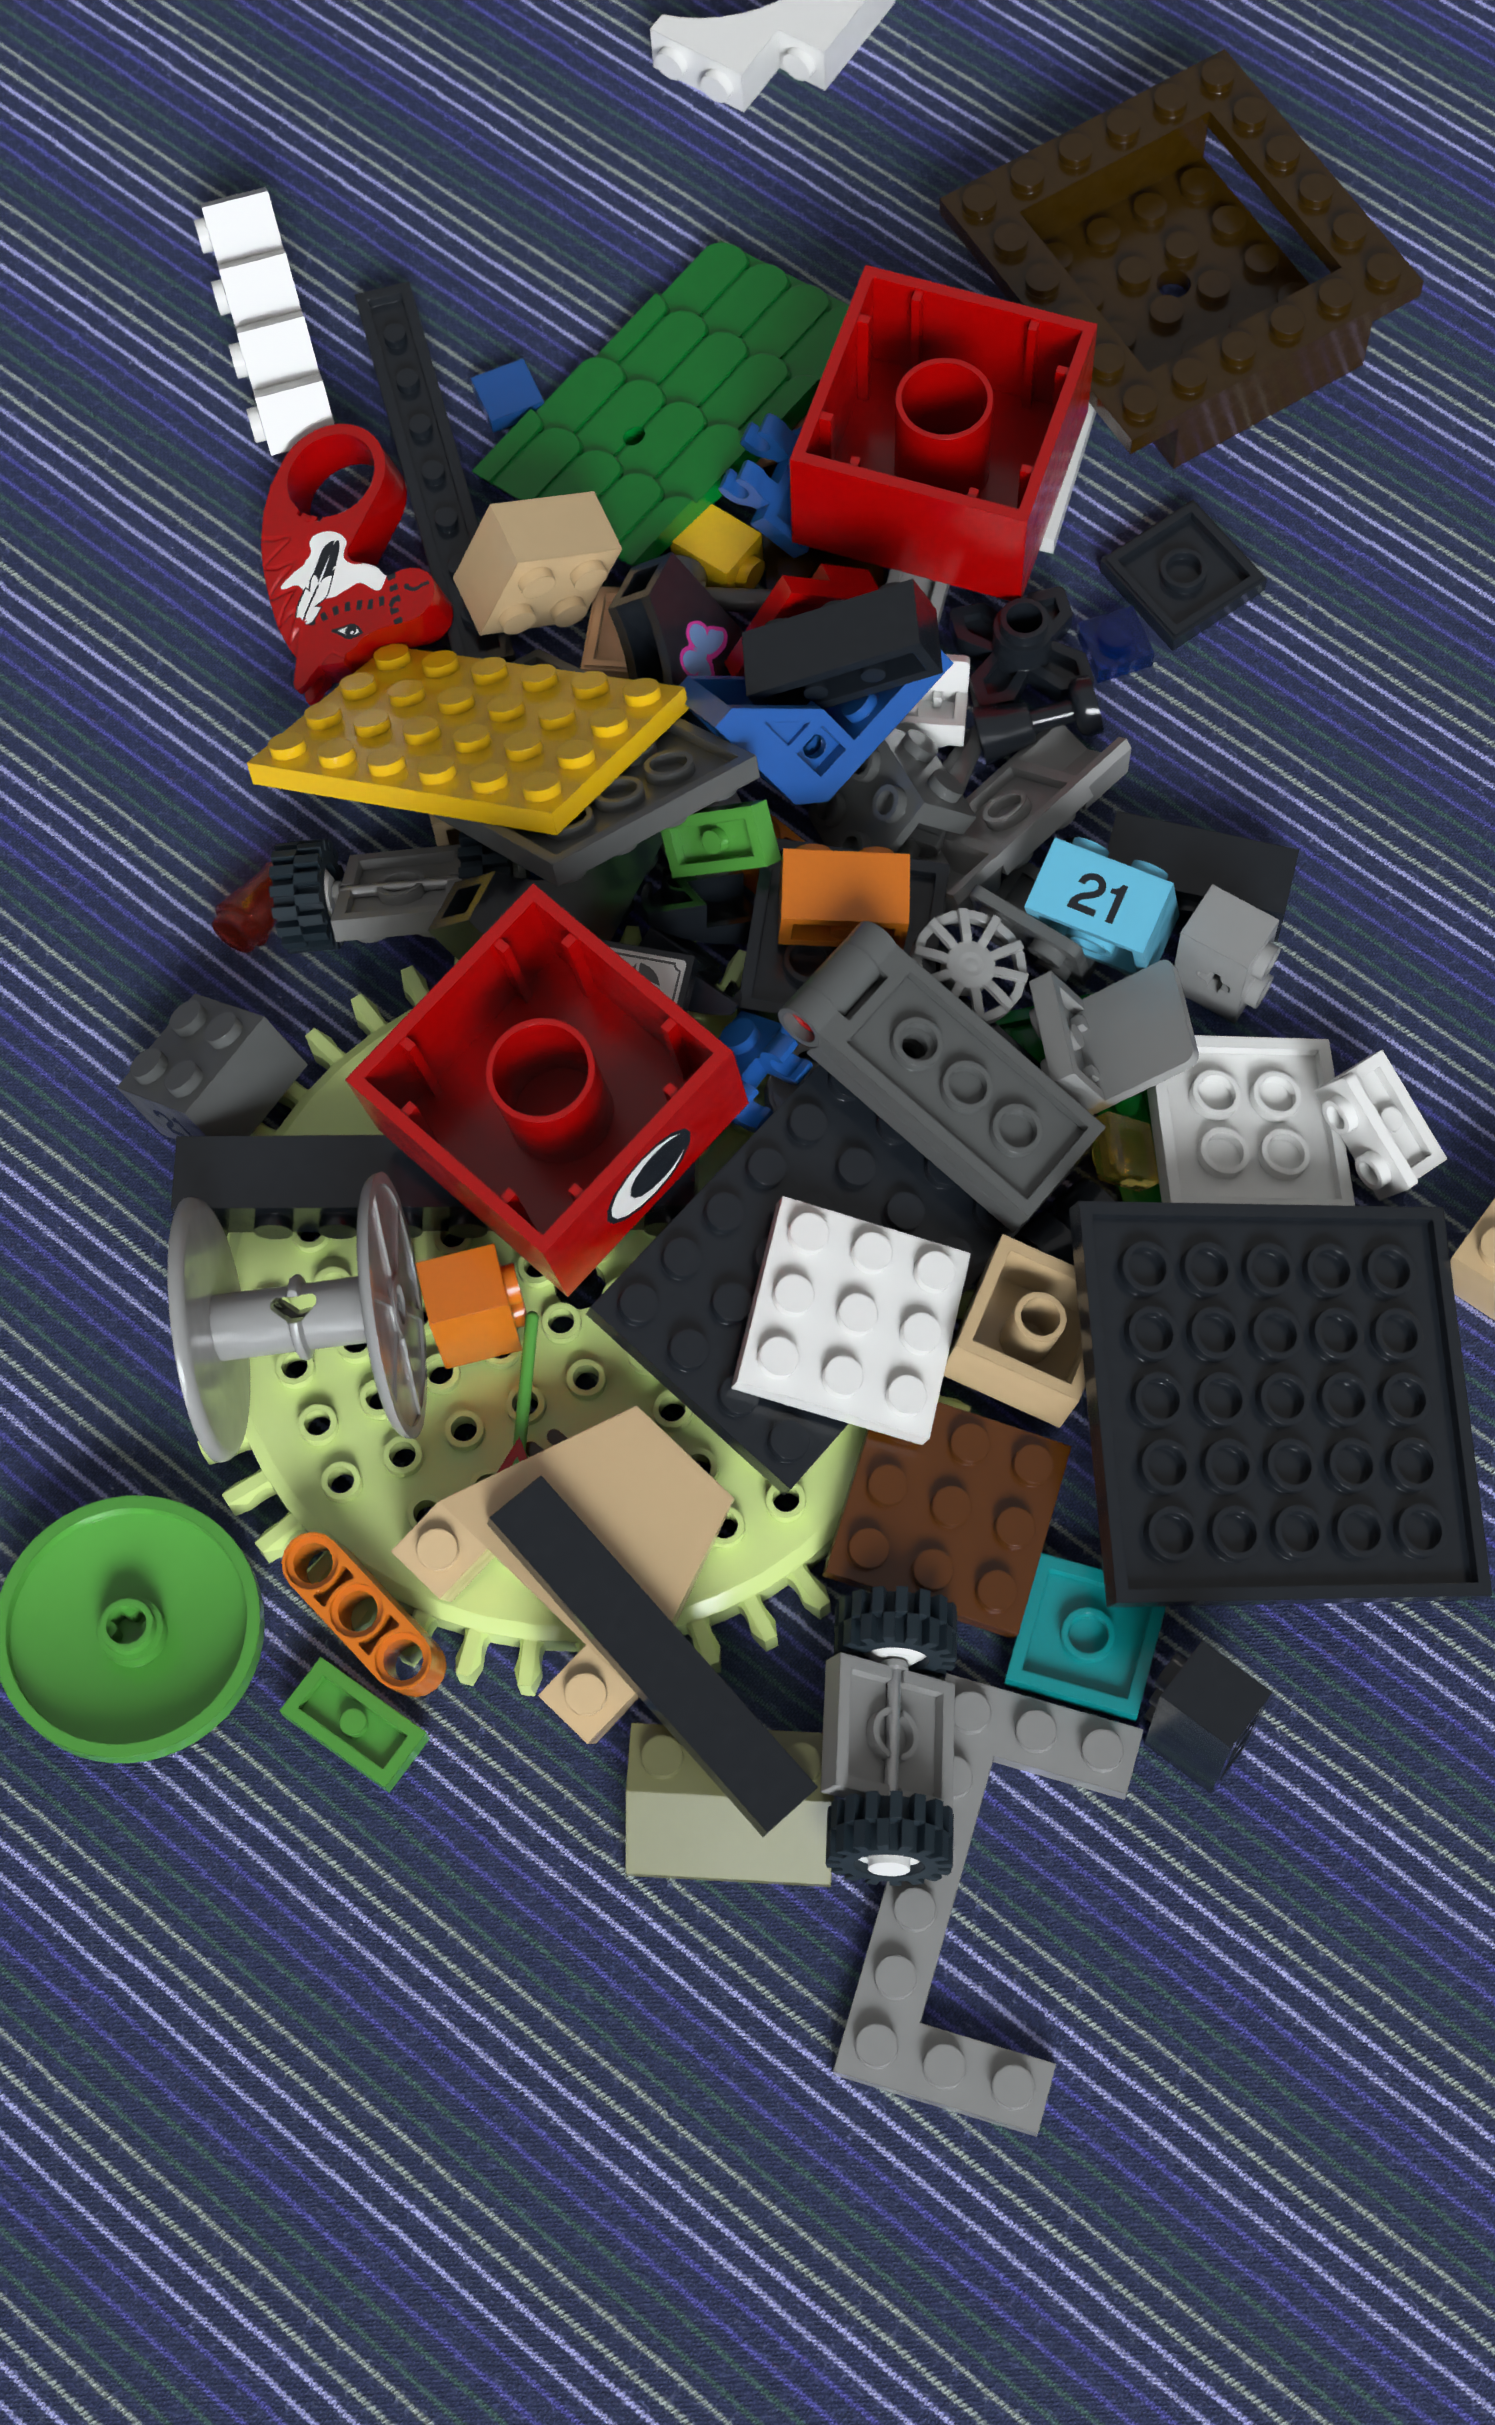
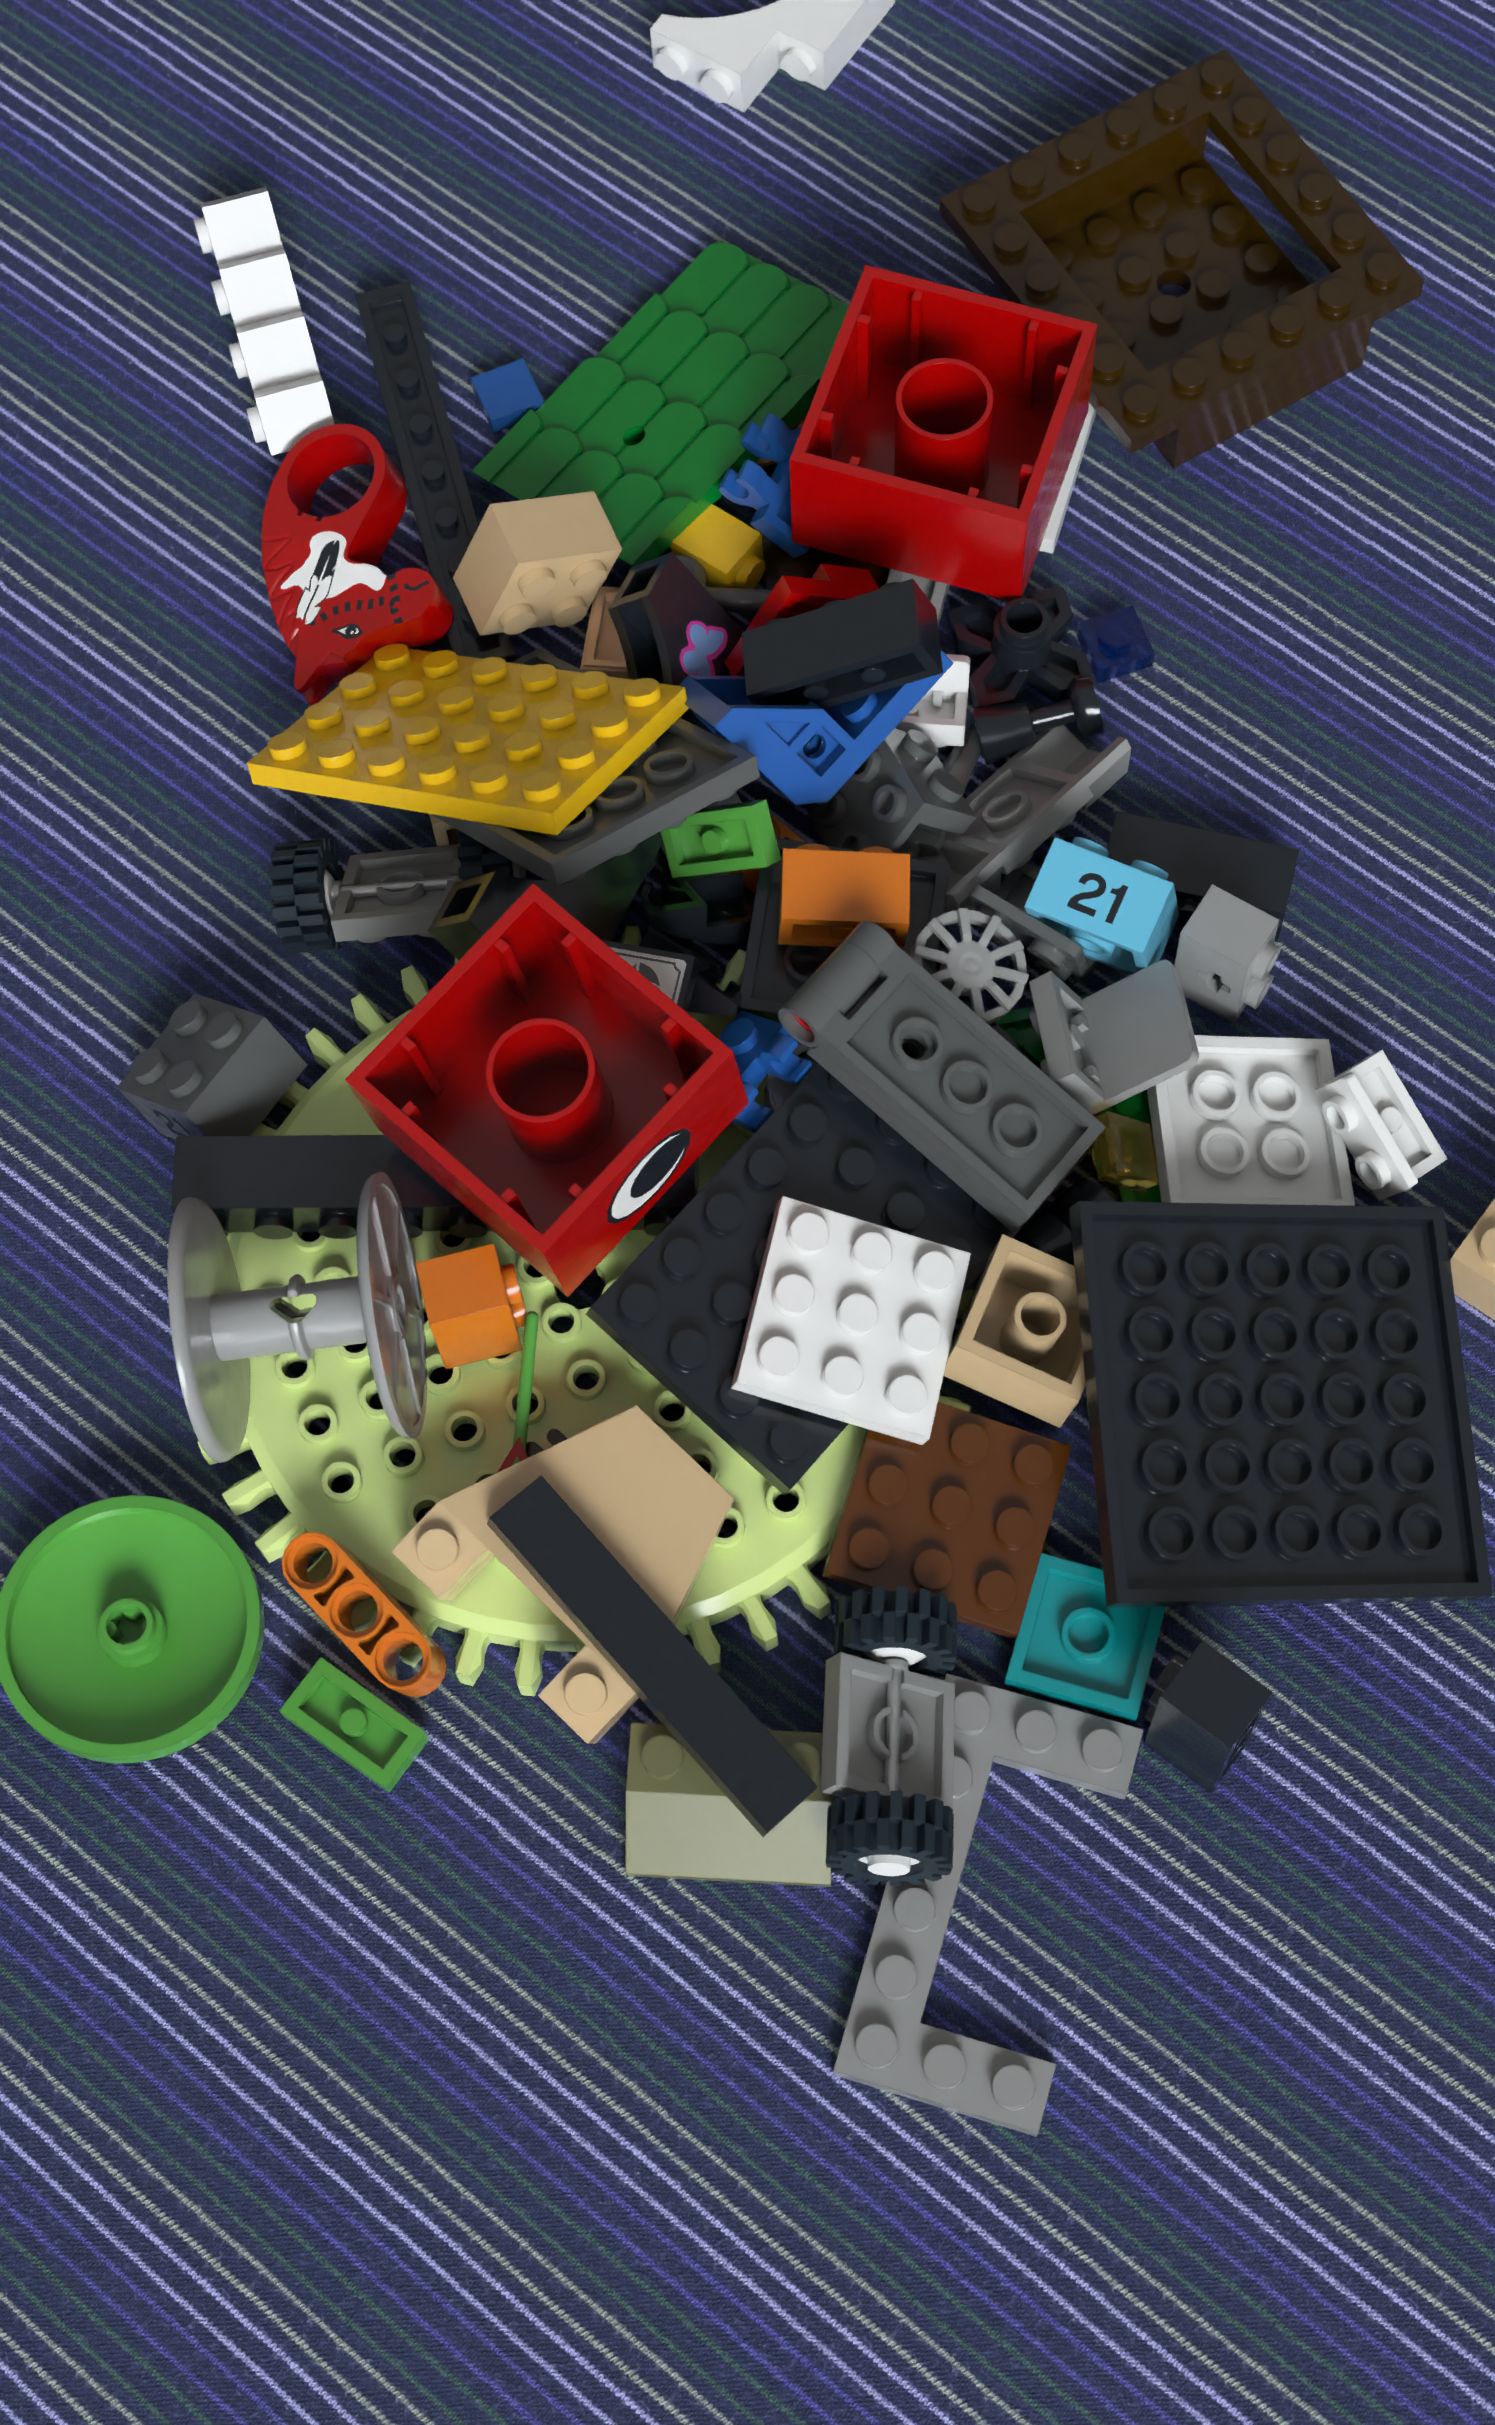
clear red cone [212,862,277,953] -> none
black tile [1099,500,1267,651] -> none

